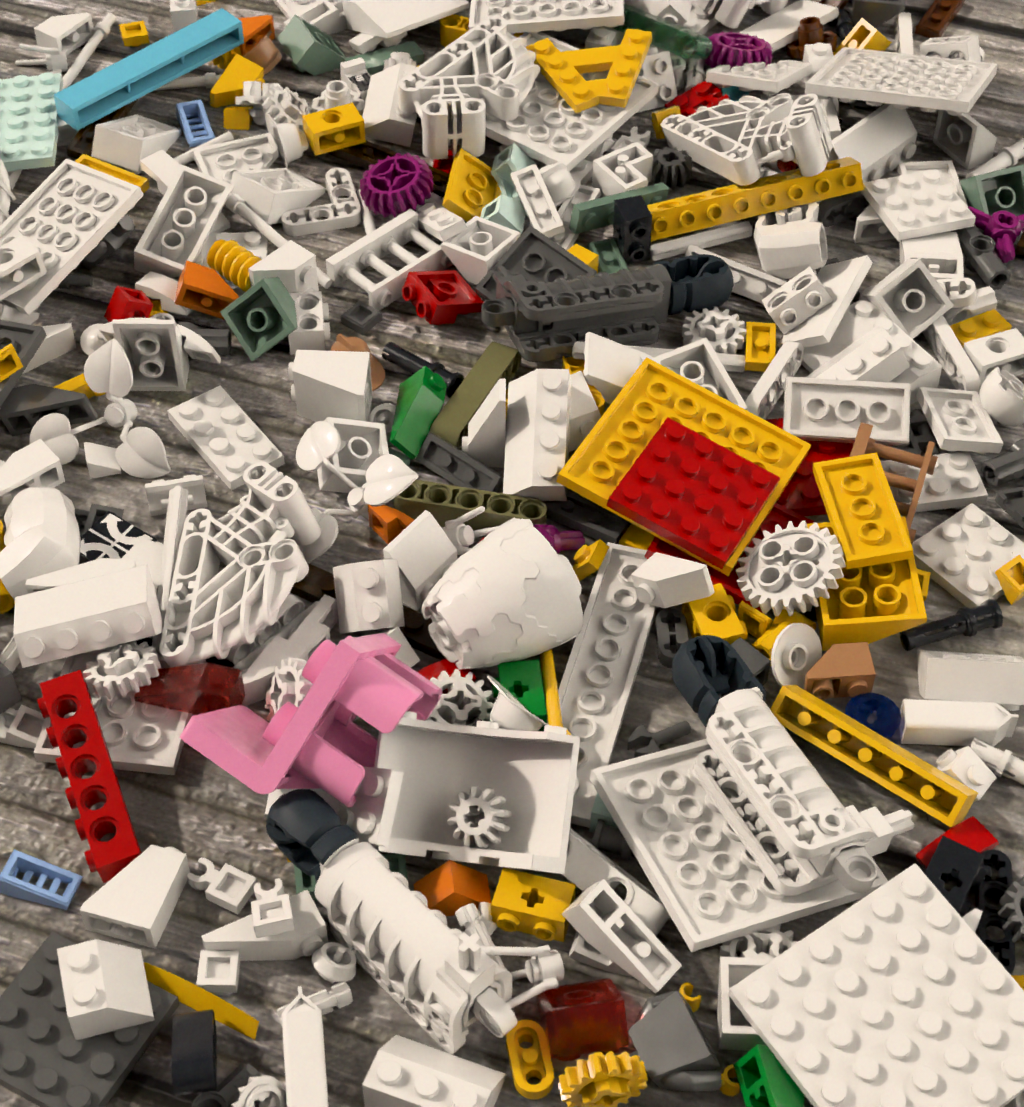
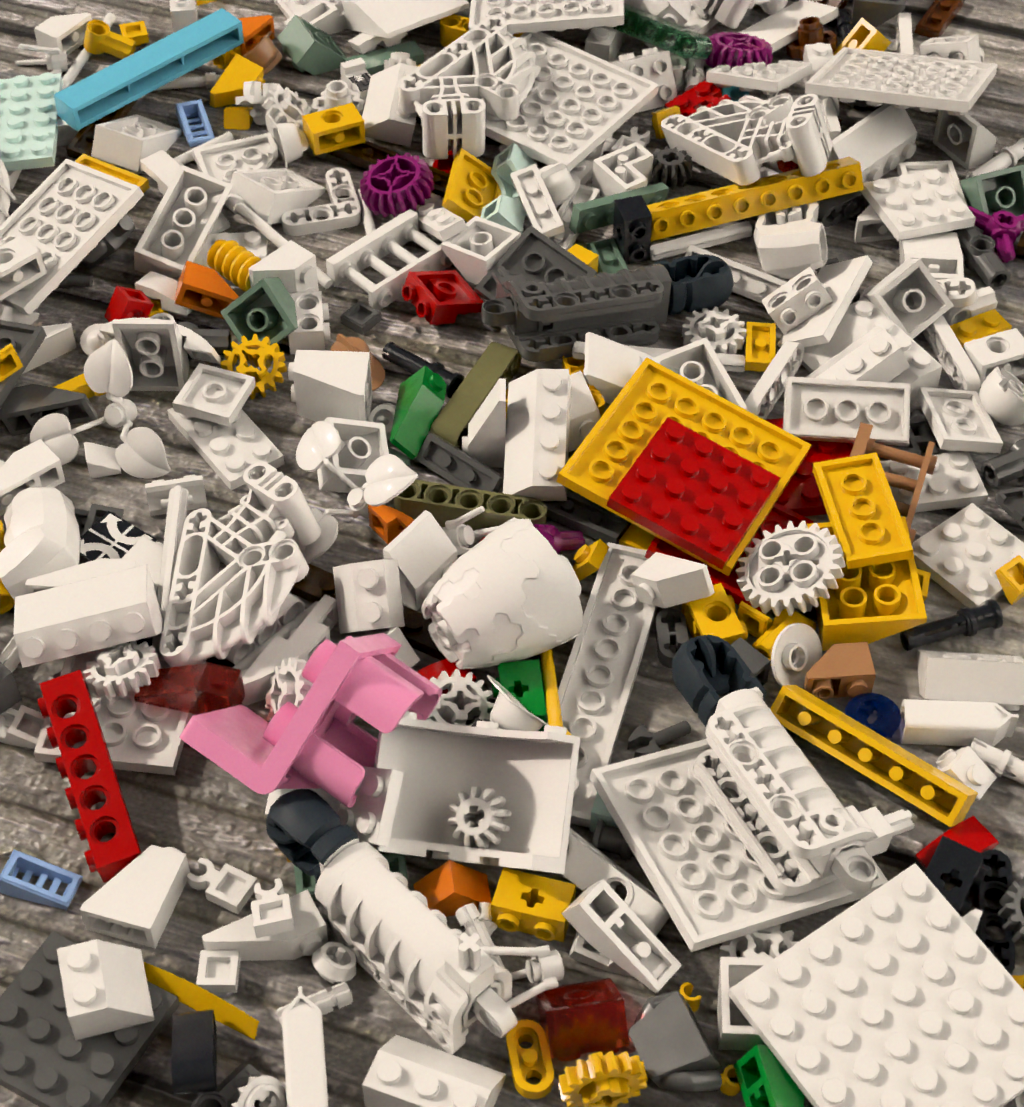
yellow plate [526,29,652,114] -> none
none -> yellow piece [83,20,137,59]
none -> white plate [173,363,256,426]
none -> yellow gear [220,334,287,399]

